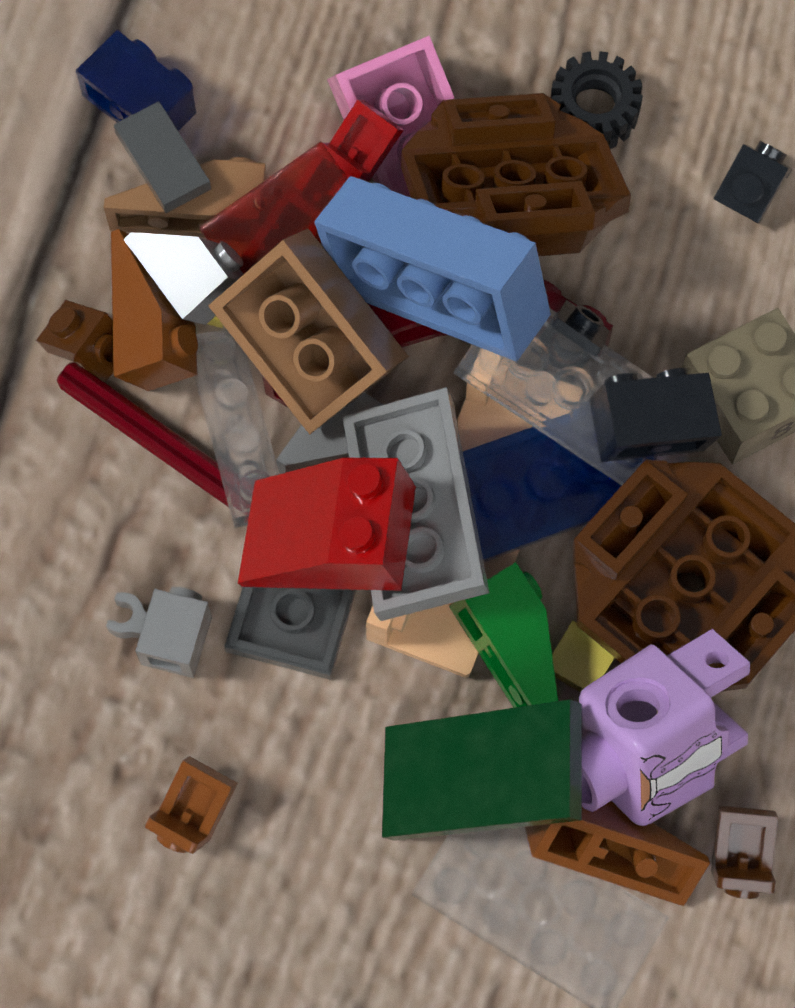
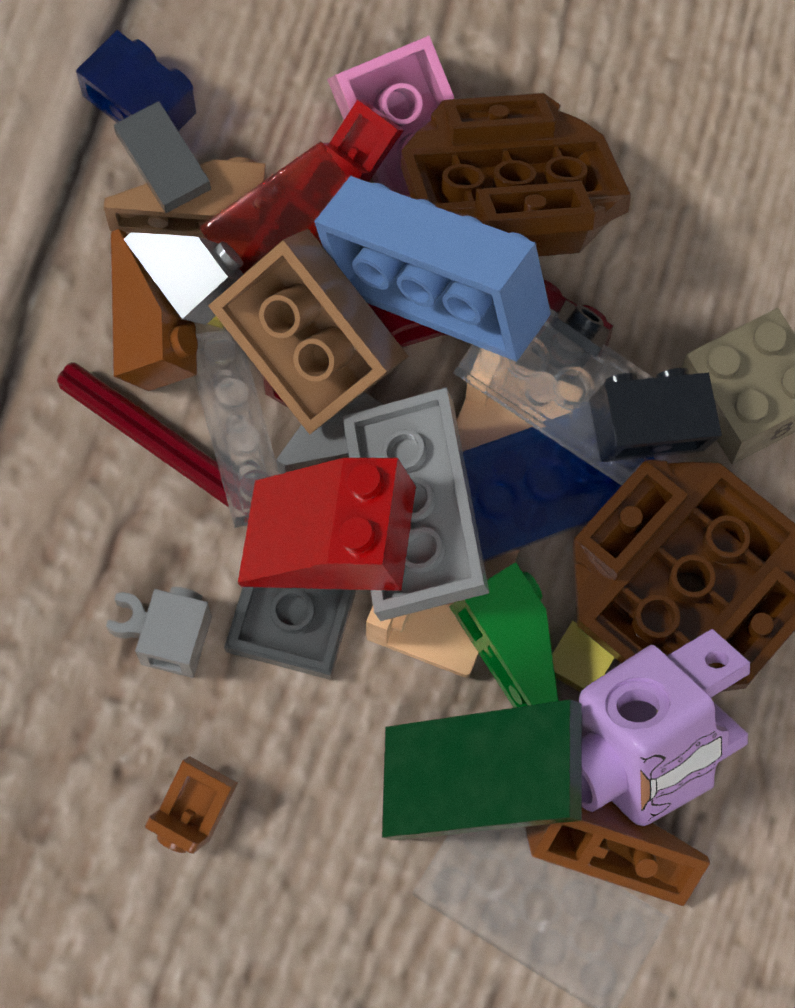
reddish brown bracket [36,300,114,383] -> none
black tyre [550,51,643,149] -> none
bracket [711,805,778,899] -> none
black bracket [713,140,792,223] -> none

